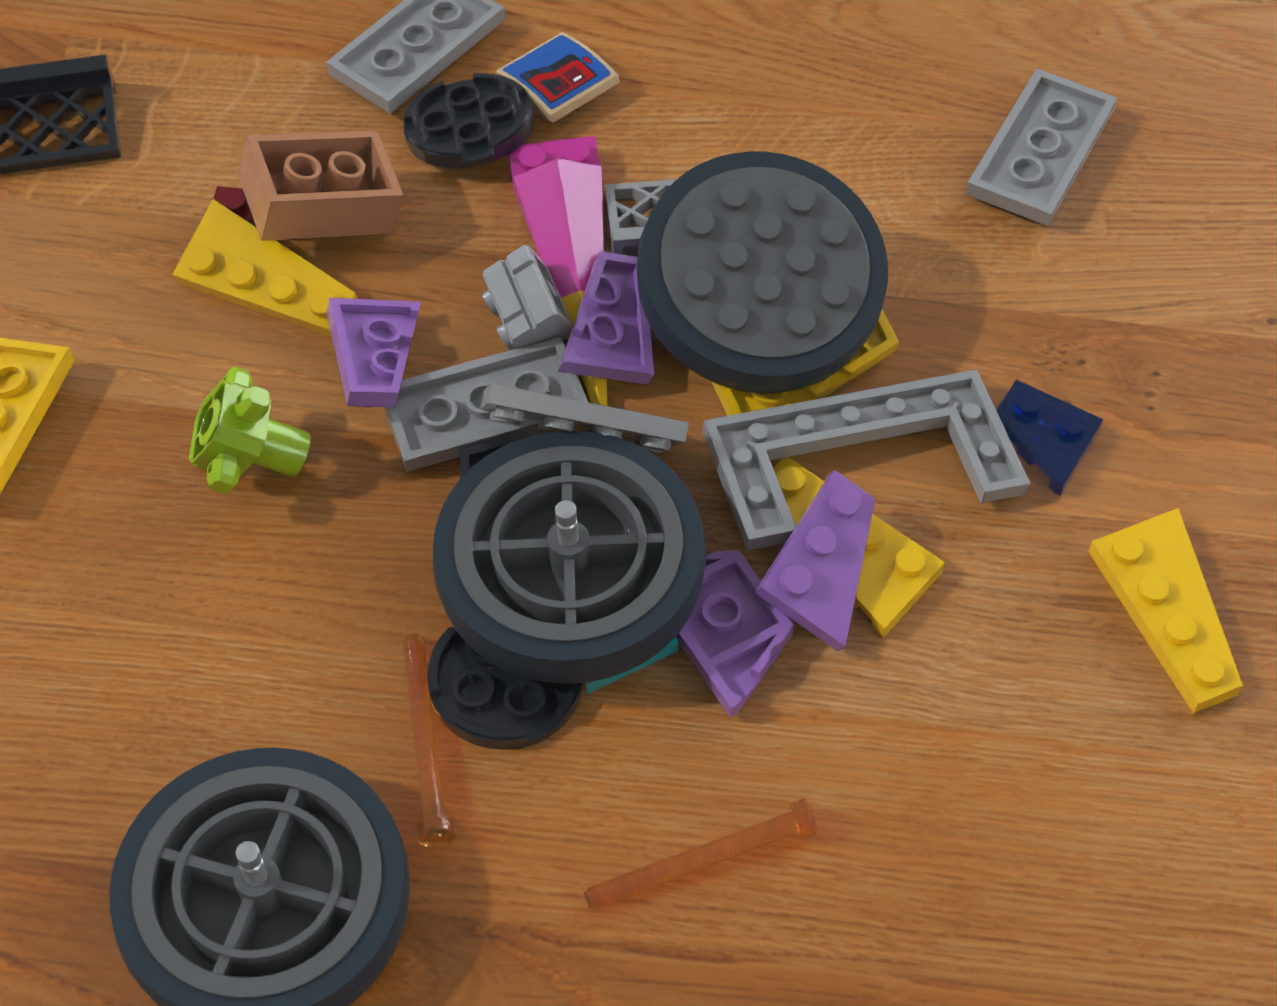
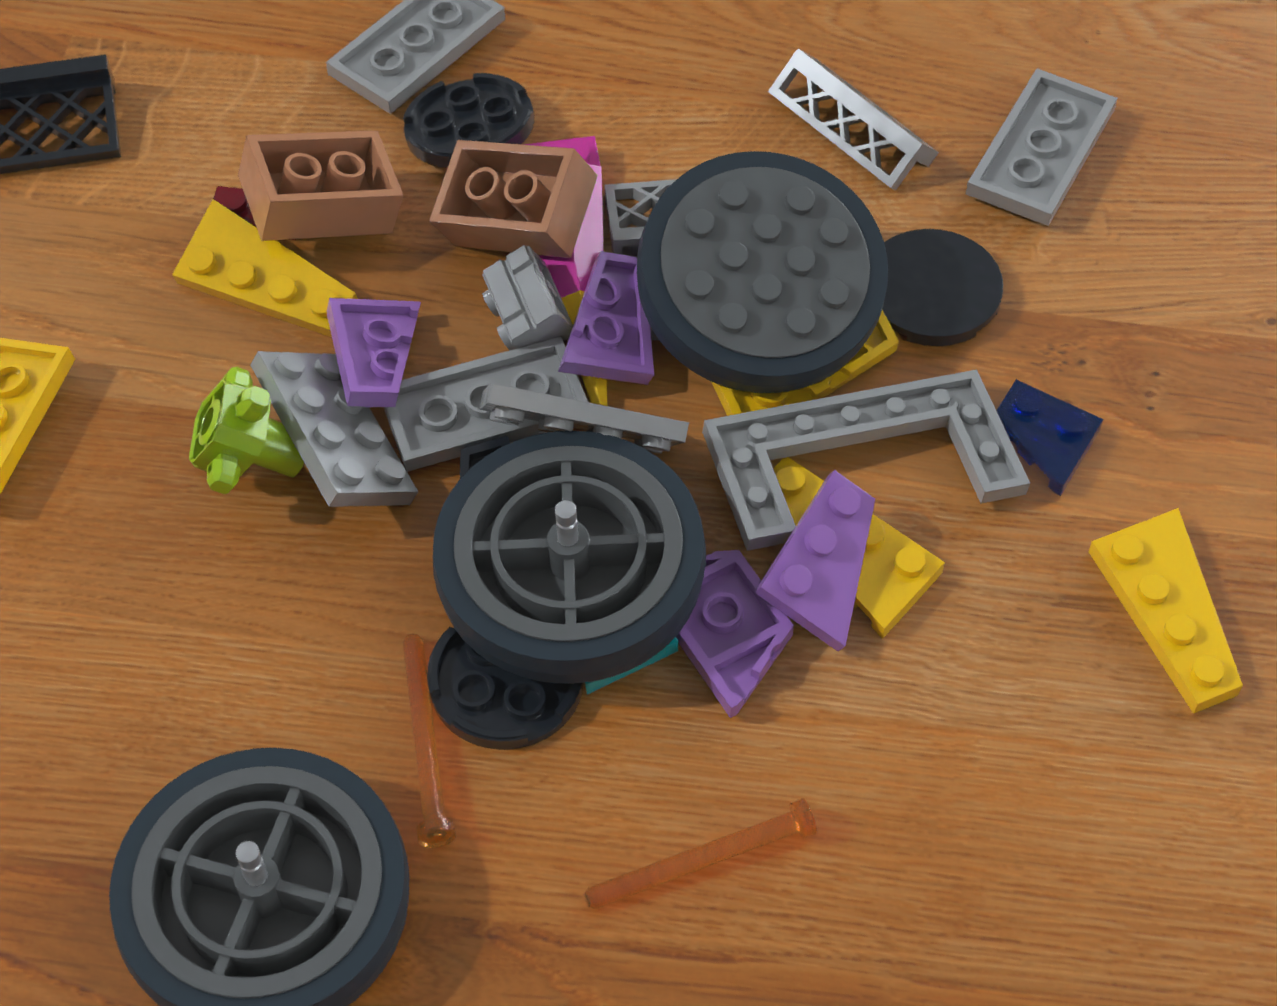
slope [495,32,620,123] -> none
none -> light grey plate [250,351,418,507]
none -> nougat brick [429,140,598,258]
none -> light grey fence [768,49,939,190]
none -> black tile [882,229,1003,346]

